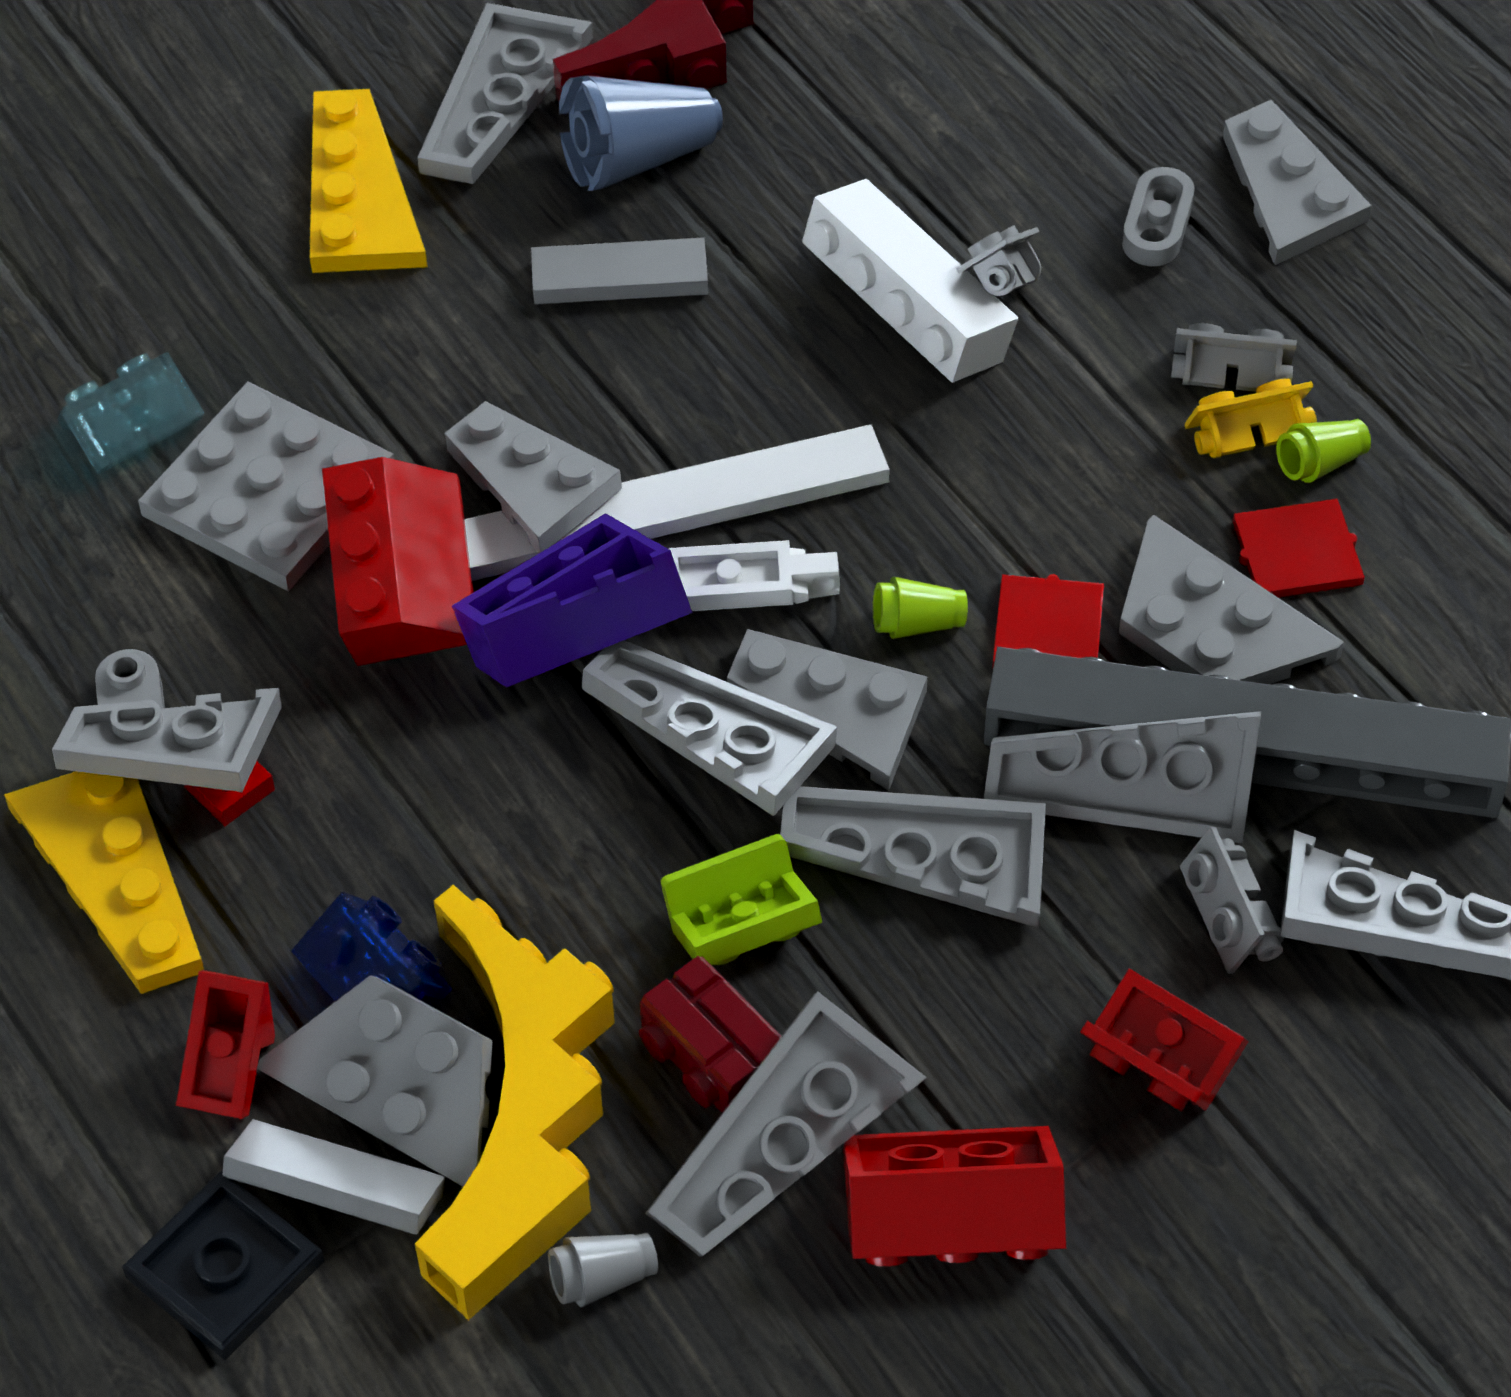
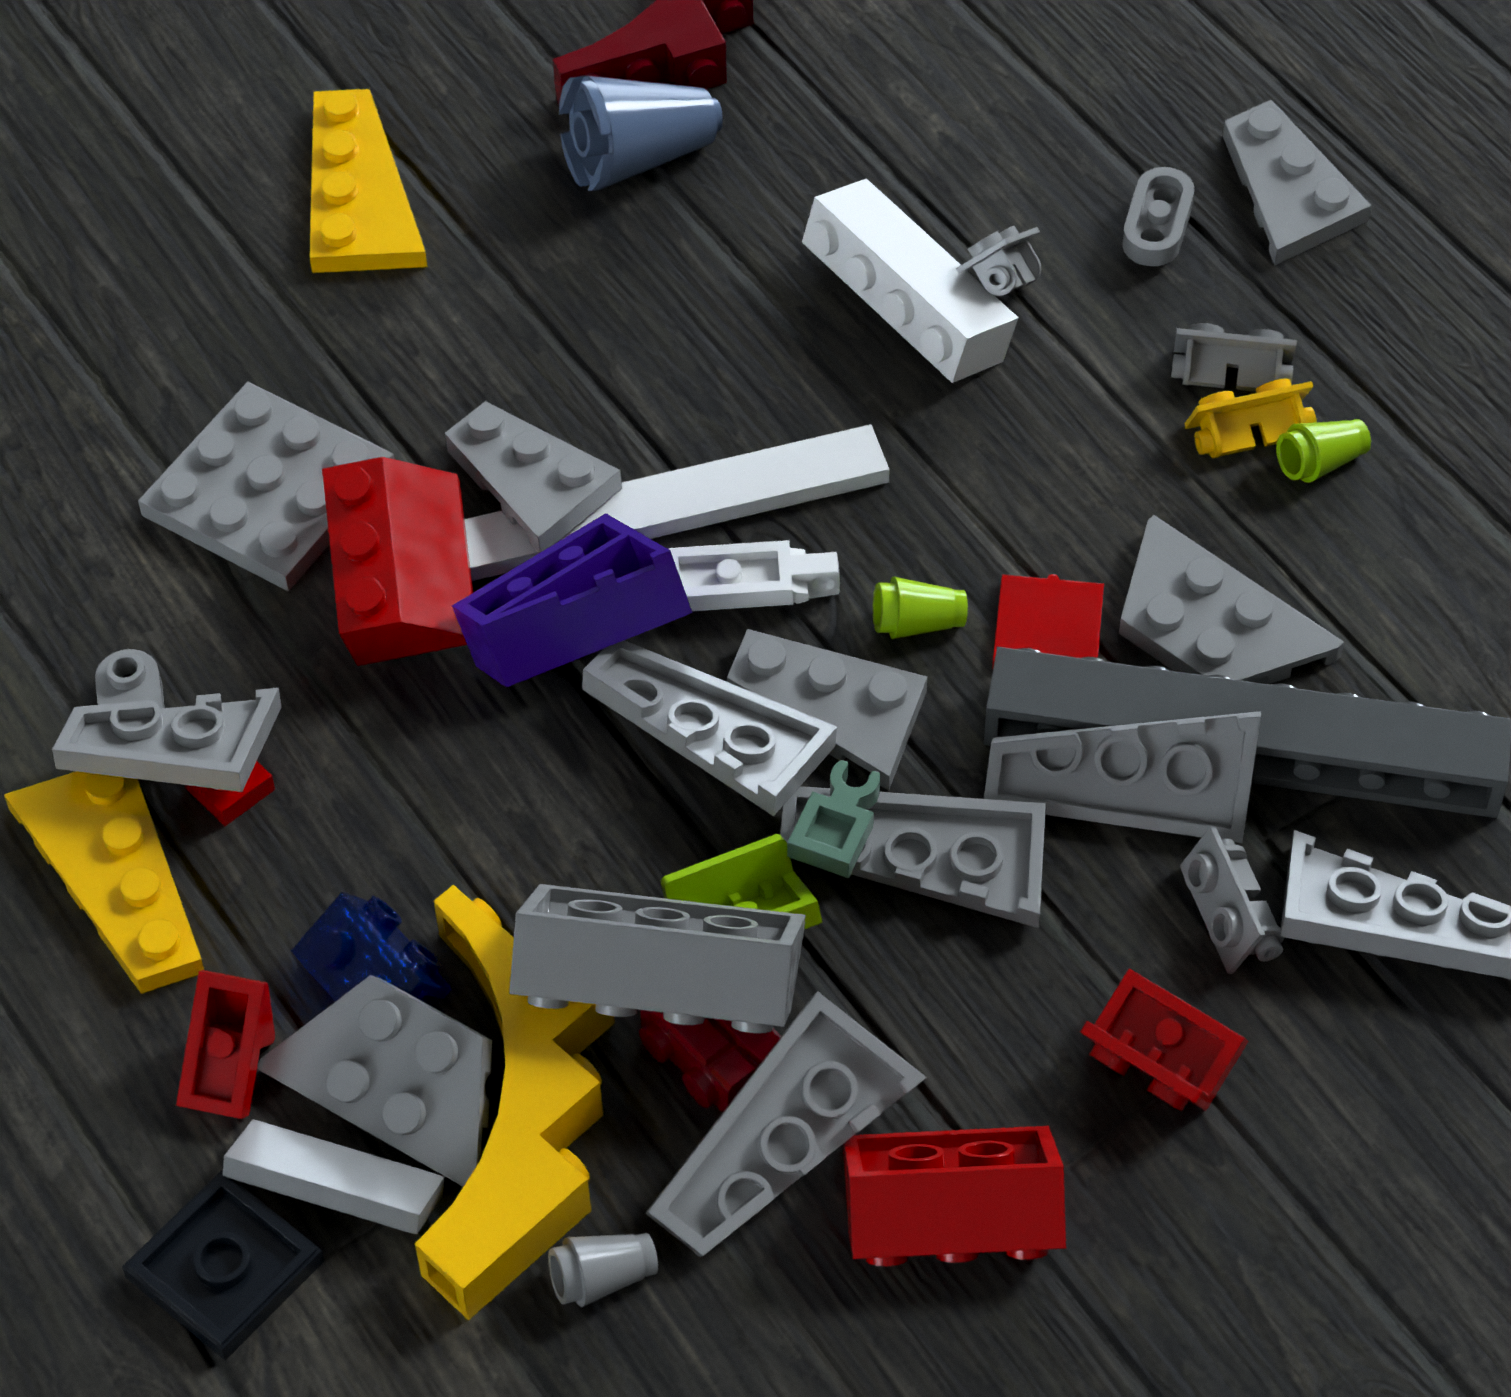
clear light blue bracket [57,352,205,474] -> none
light grey wing [417,3,593,184] -> none
light grey tile [531,238,708,304] -> none
red piece [1233,499,1365,597] -> none
none -> light grey slope [509,884,806,1033]
none -> sand green plate [787,760,880,878]

